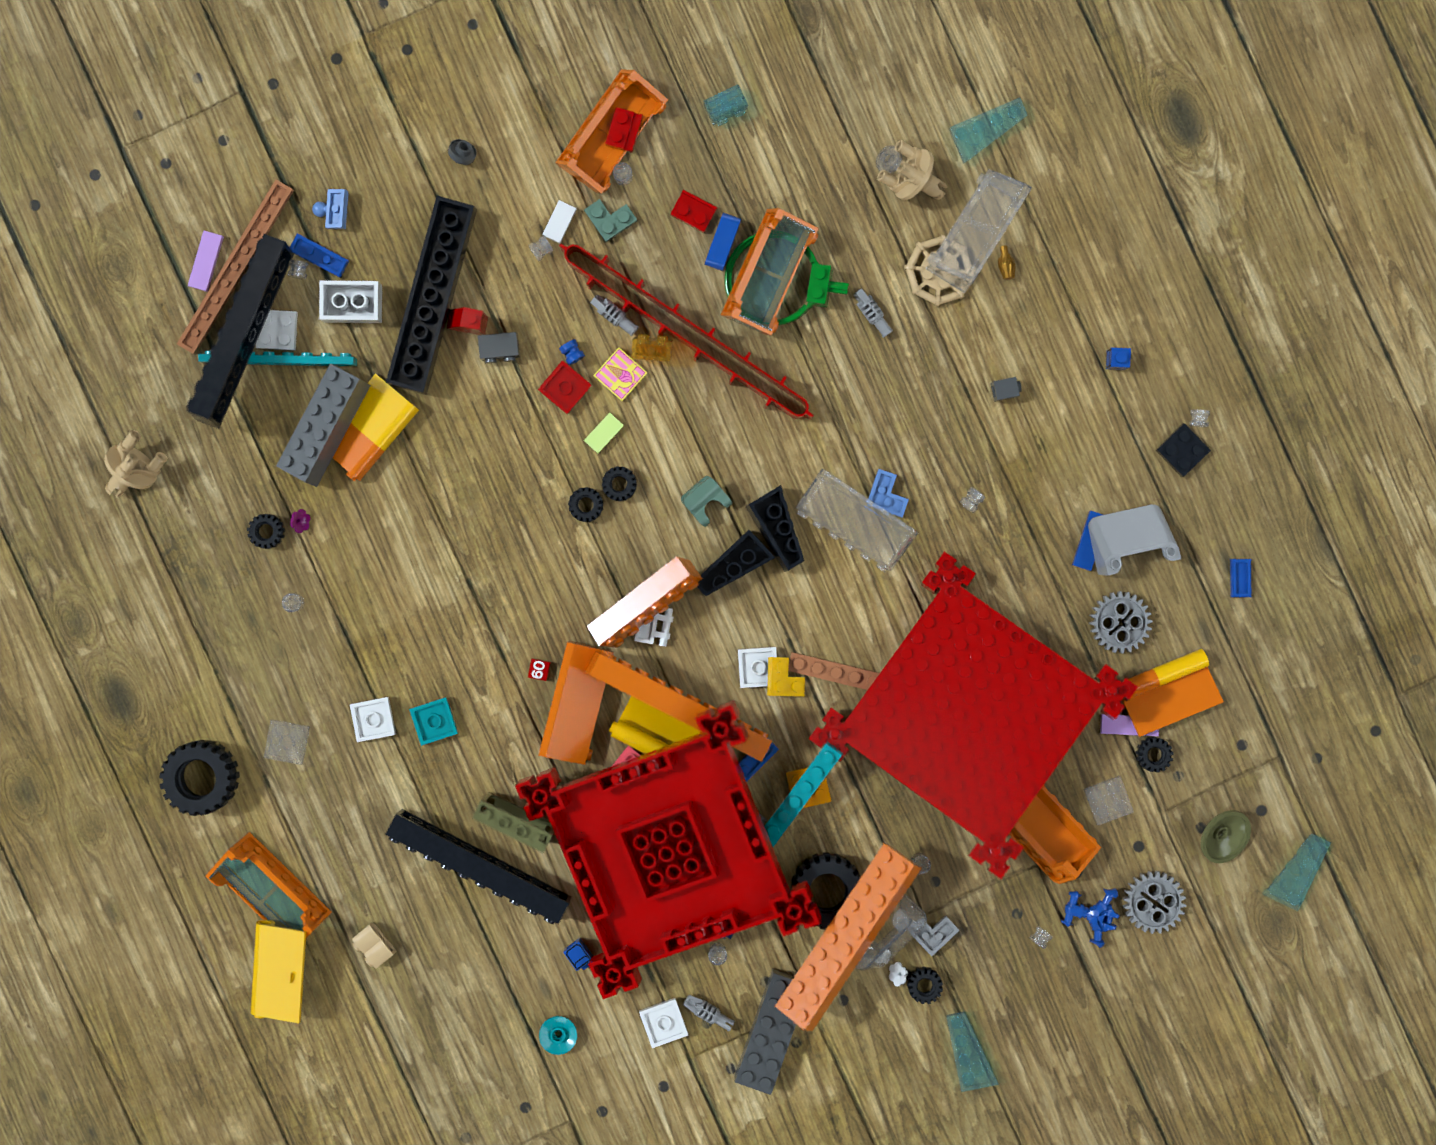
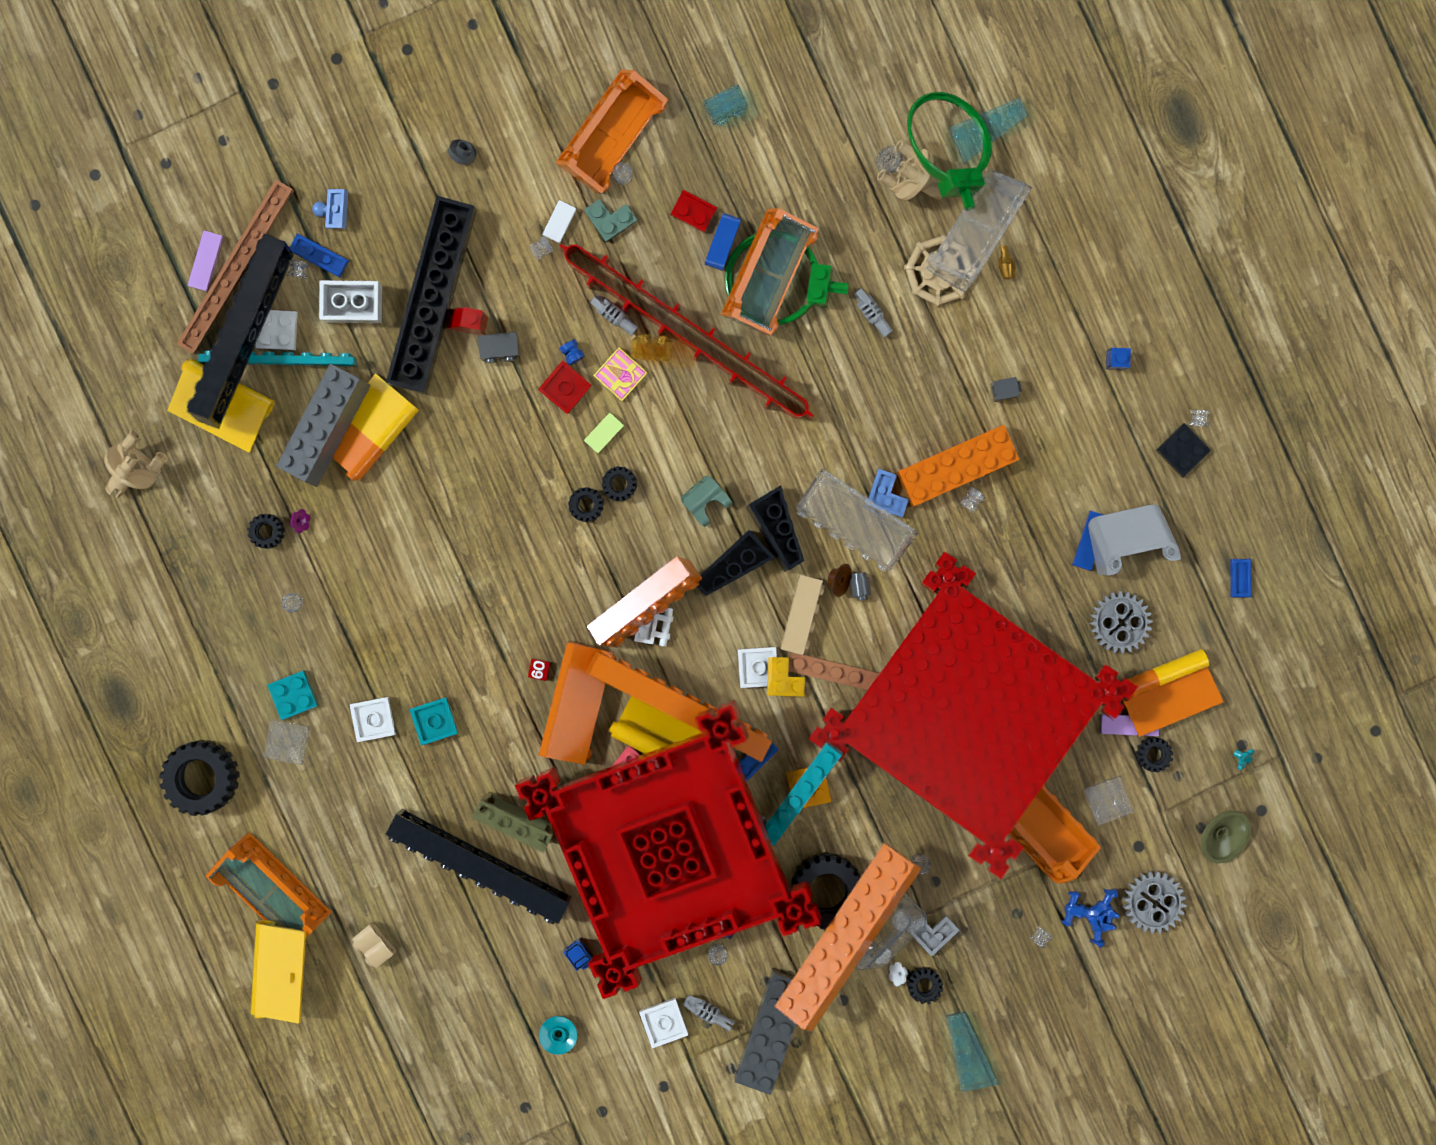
red plate [605,107,643,153] -> none
clear light blue wing [1262,833,1331,911] -> none
none -> yellow door [167,358,275,453]
none -> teal plate [267,670,319,720]
none -> tan brick [780,575,825,655]
none -> reddish brown piece [828,564,852,597]
none -> dark grey brick [850,572,872,601]
none -> orange brick [896,425,1020,507]
none -> green brick [907,92,992,211]
none -> teal plant [1233,749,1255,771]

